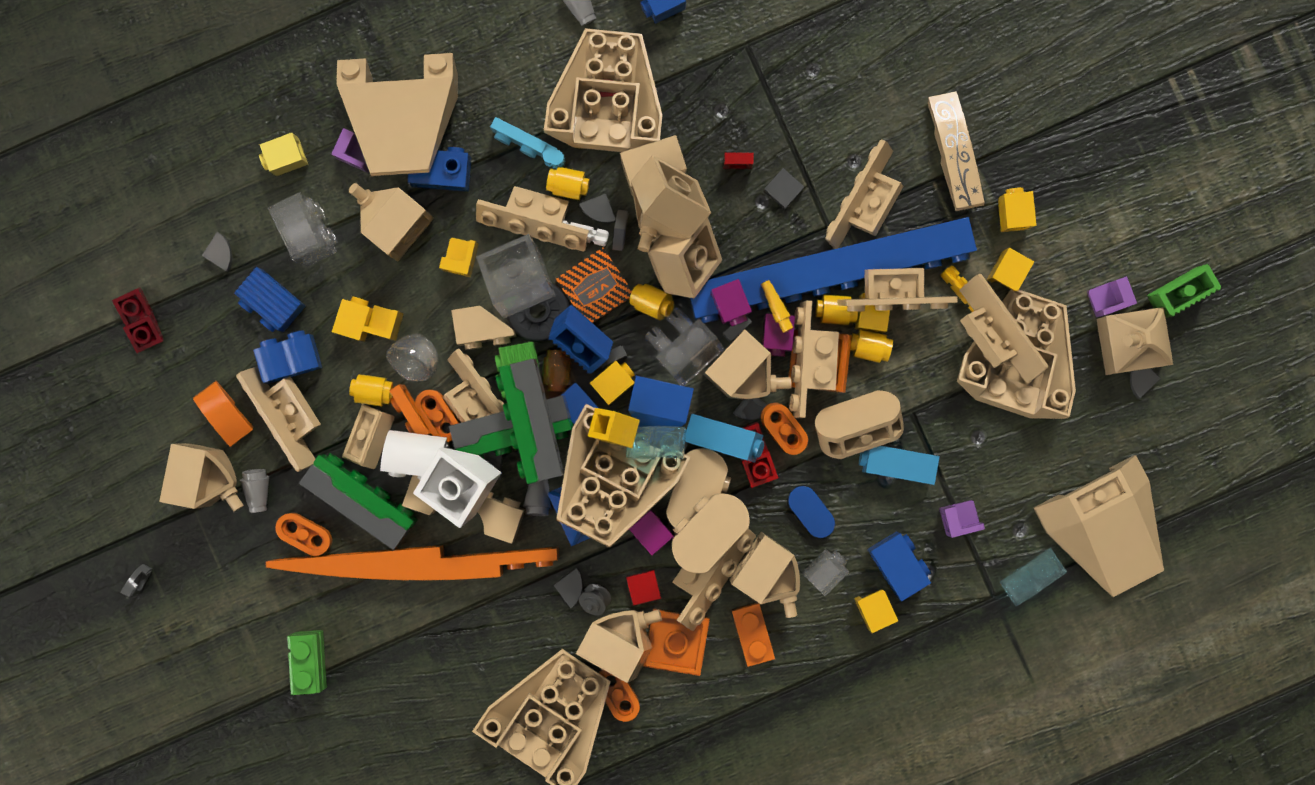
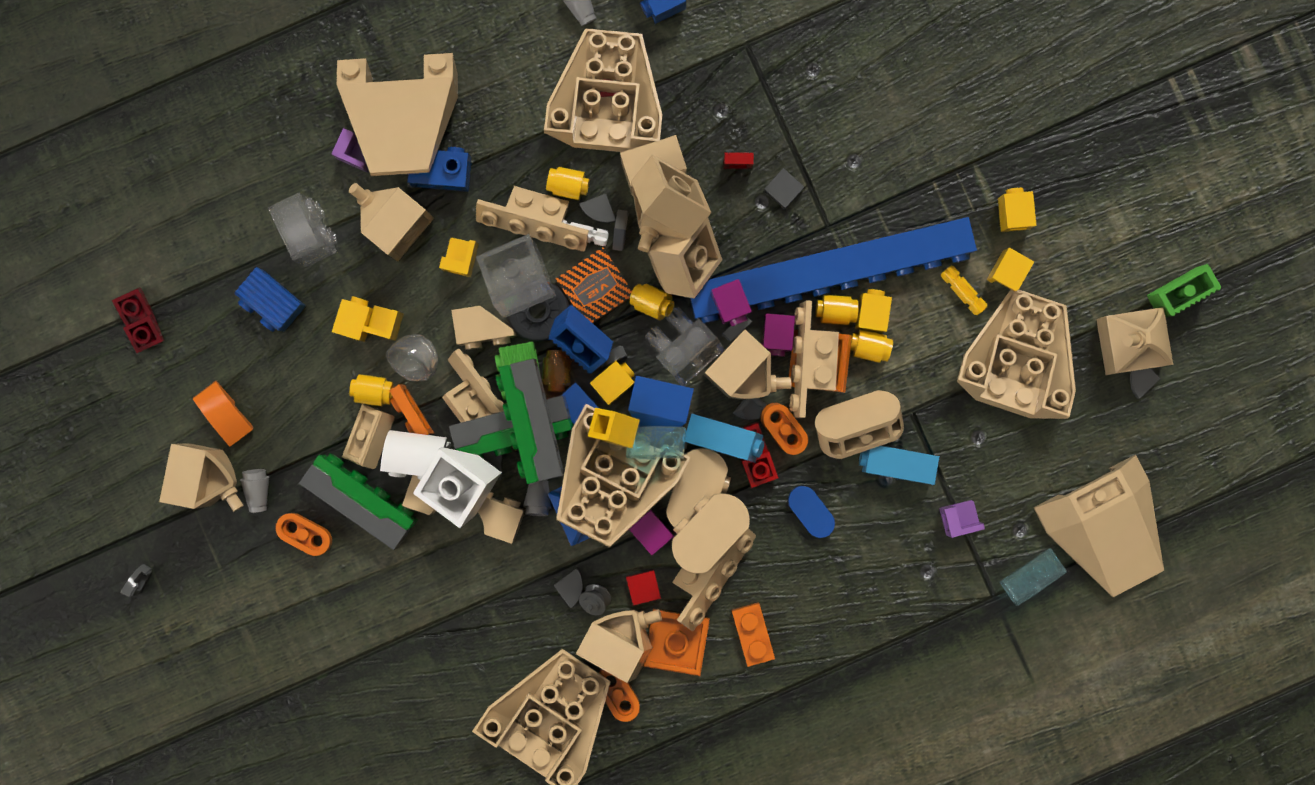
dark grey tile [202,232,233,272] -> none
tan bracket [236,366,321,472] -> none
blue brick [253,330,322,384] -> none
light yellow brick [259,133,309,176] -> none
orange slope [266,545,559,580] -> none
bright green brick [287,630,327,695] -> none
orange plate [415,390,460,442] -> none
medium azure hinge [490,117,565,169] -> none
tan piece [729,532,800,618] -> none
yellow animal [761,280,793,333] -> none
clear brick [802,549,849,596] -> none
tan bracket [825,139,904,249] -> none
tan bracket [837,268,958,311] -> none
yellow panel [854,590,898,633] -> none
blue brick [867,531,931,601] -> none
tan slope [928,92,985,211] -> none
tan bracket [959,274,1049,383] -> none
medium lavender panel [1087,276,1137,318] -> none

